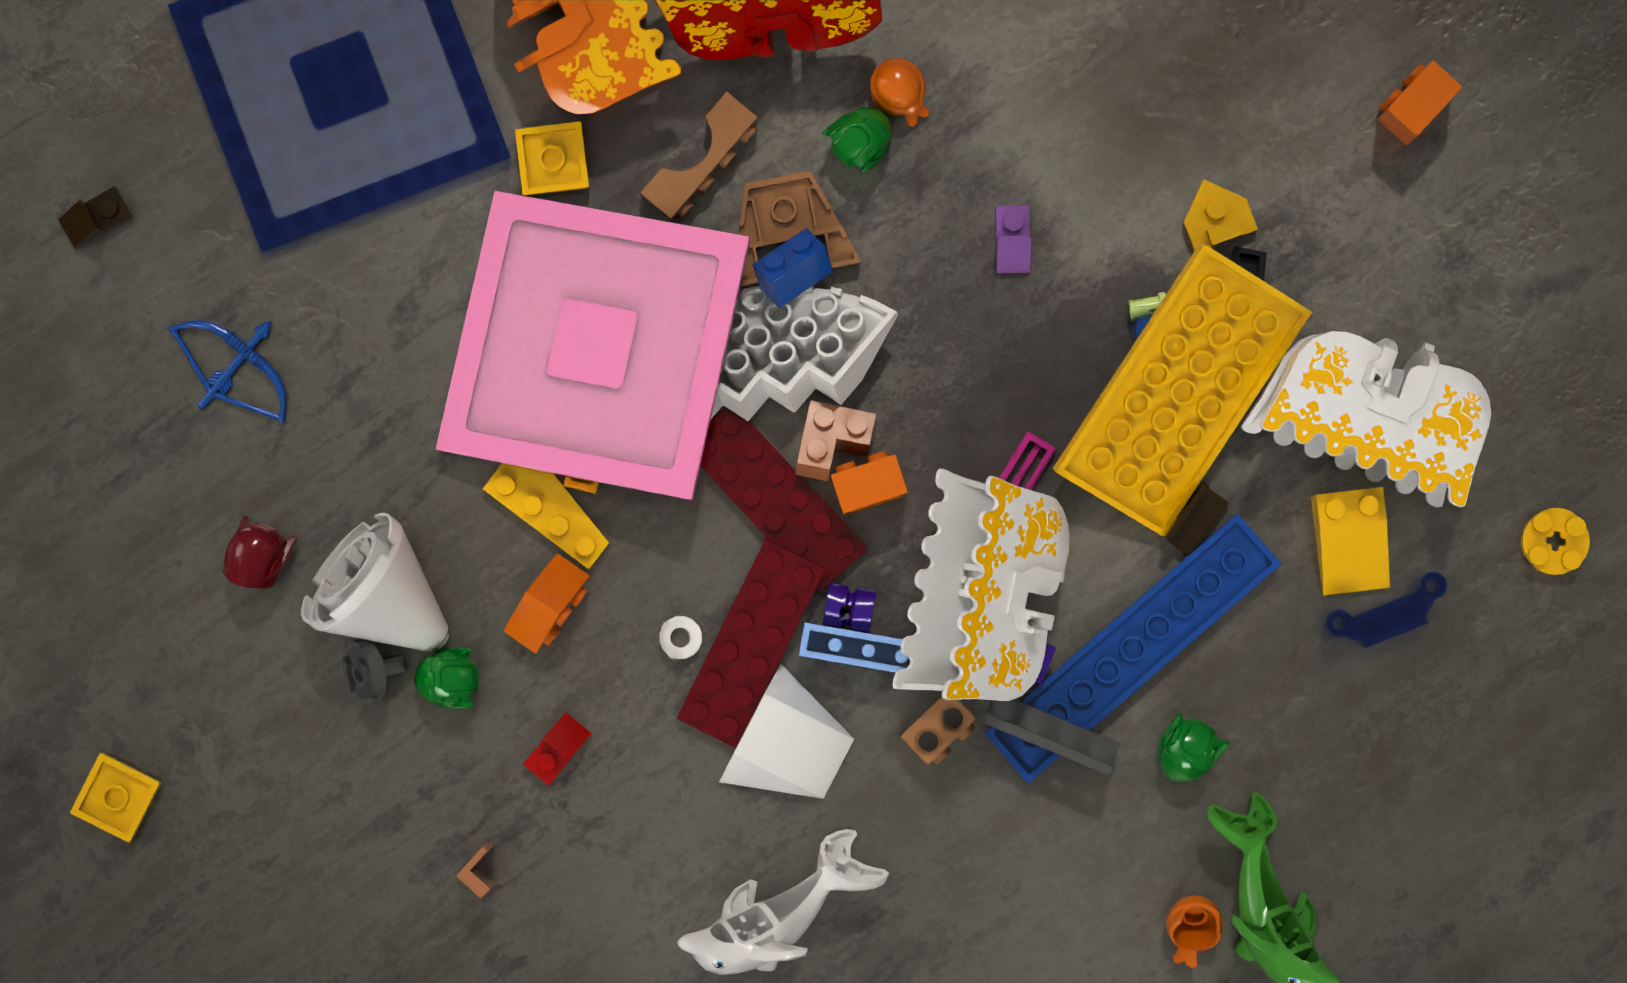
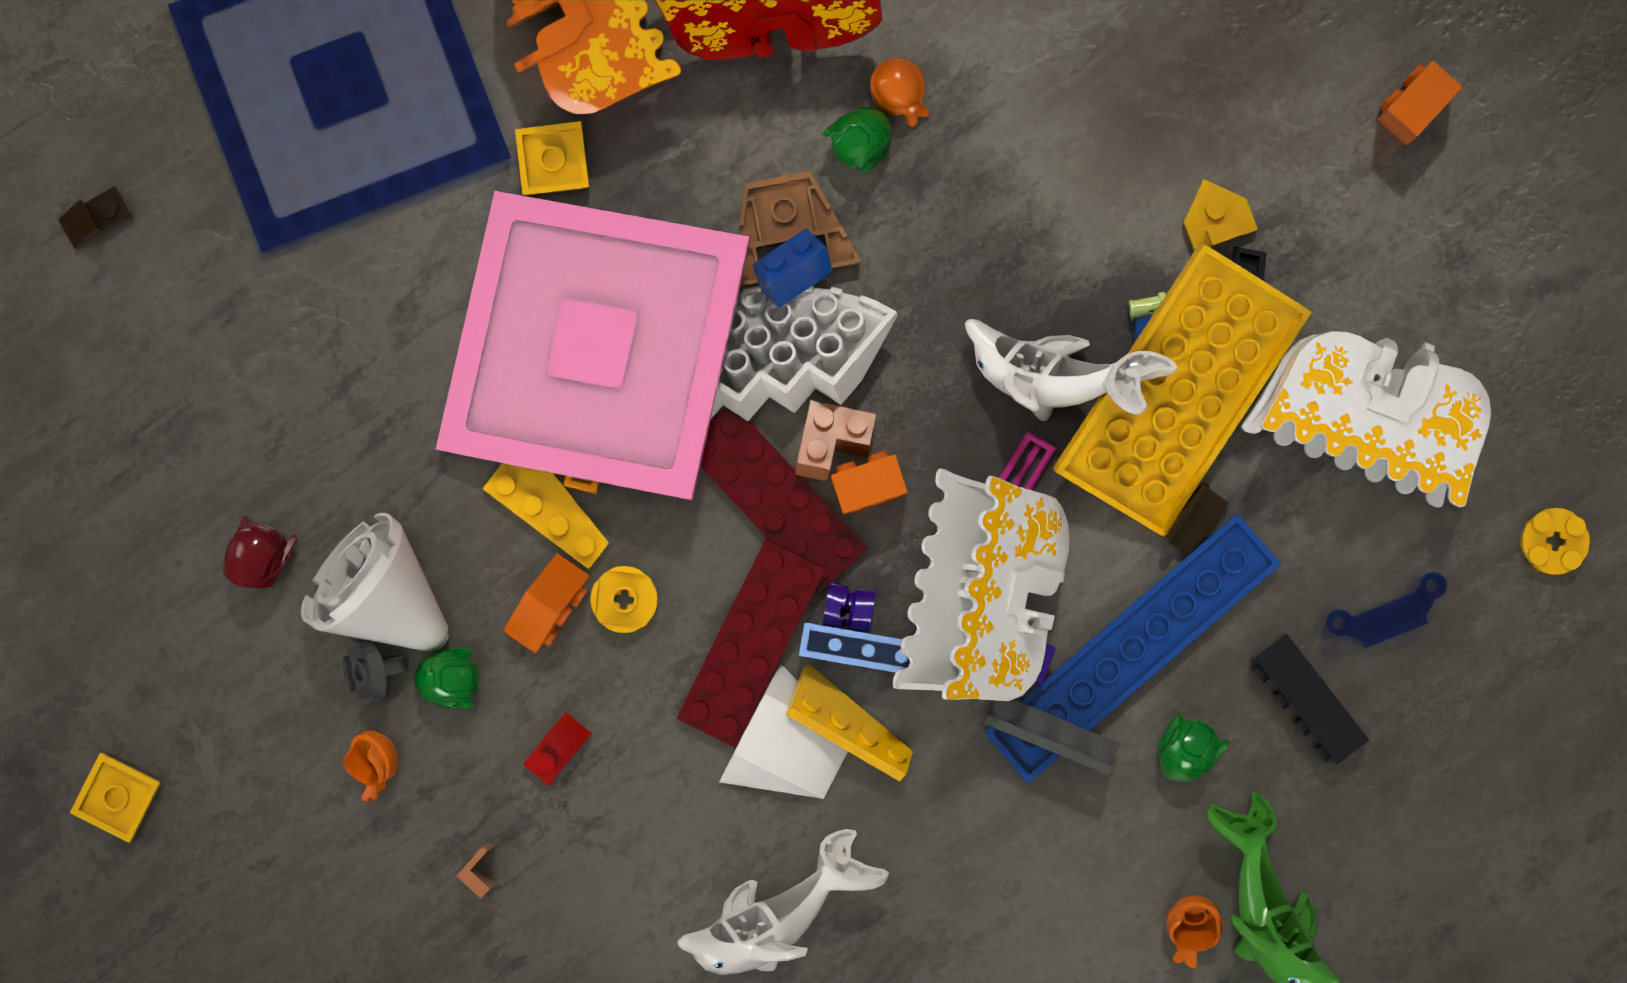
blue piece [168,320,286,424] -> none
medium nougat arch [640,91,758,223] -> none
white piece [659,616,702,659] -> none
medium nougat brick [899,695,976,765] -> none
medium lavender slope [995,205,1031,274] -> none
yellow slope [1311,487,1390,596] -> none
none -> orange hat [343,730,398,803]
none -> yellow plate [590,566,658,633]
none -> yellow wing [785,663,913,782]
none -> white animal [965,319,1178,421]
none -> black brick [1251,633,1369,765]

